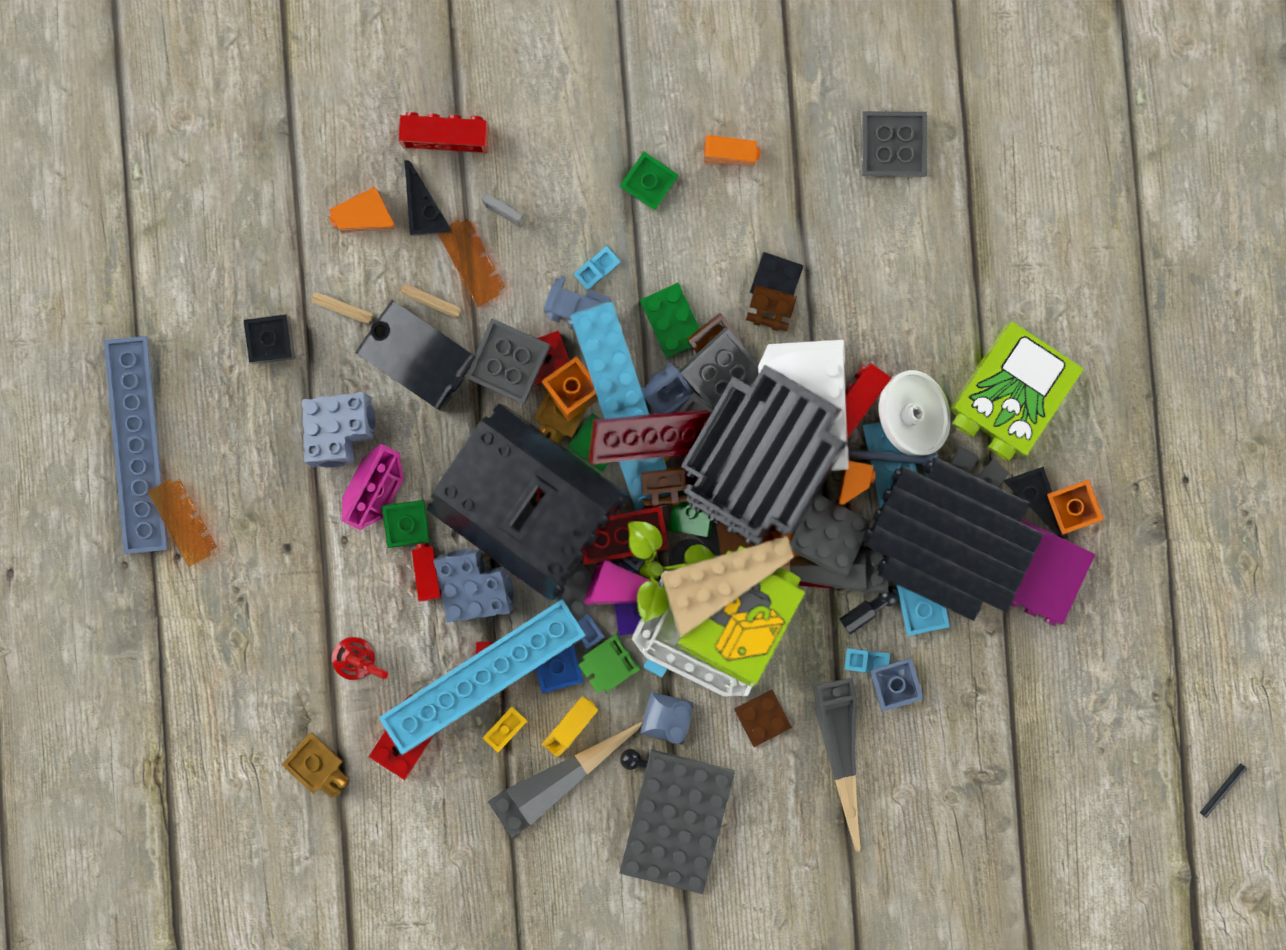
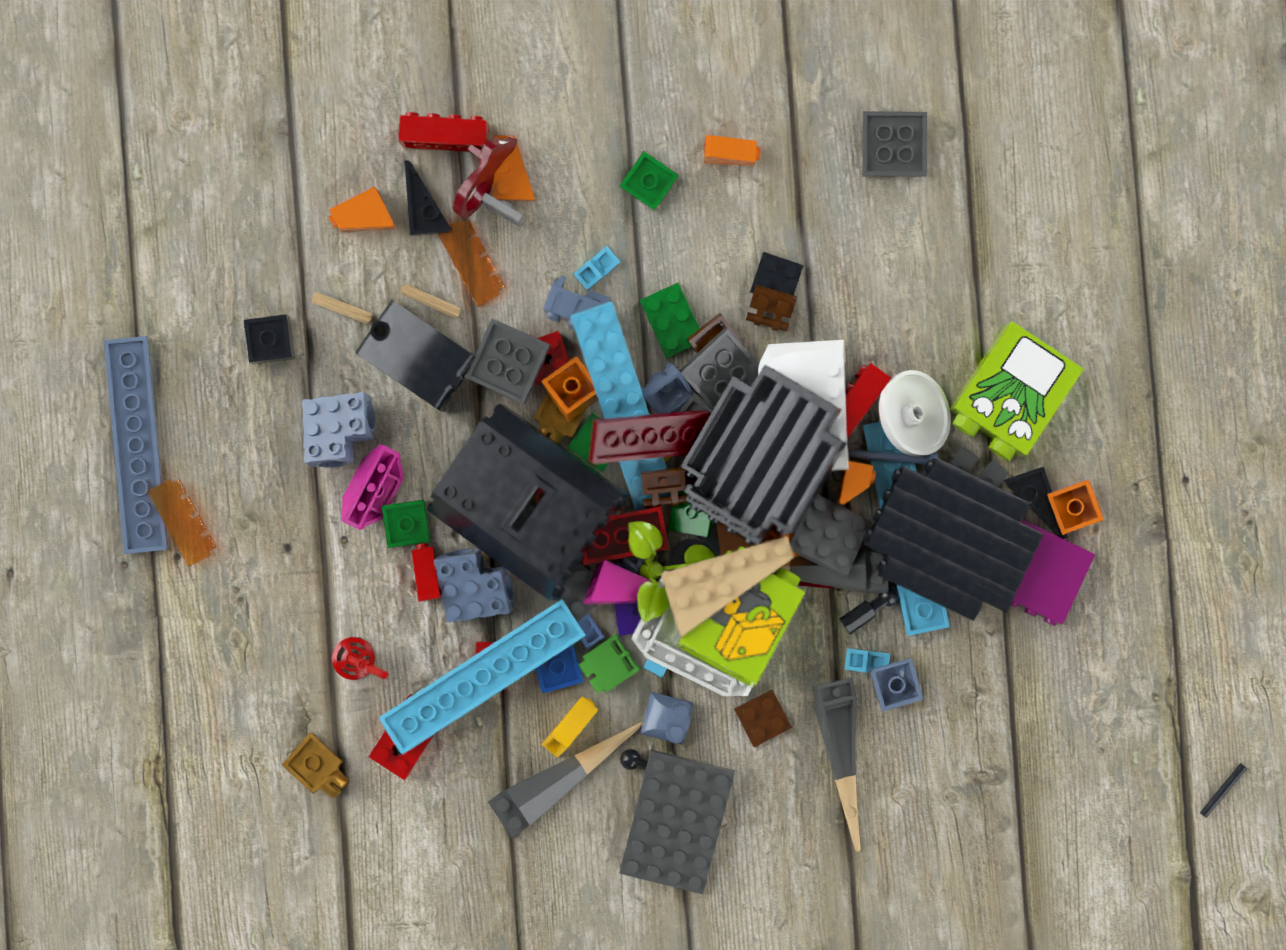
yellow plate [483,706,528,753] -> none
none -> dark red animal [453,136,517,219]
none -> orange wing [492,135,535,201]

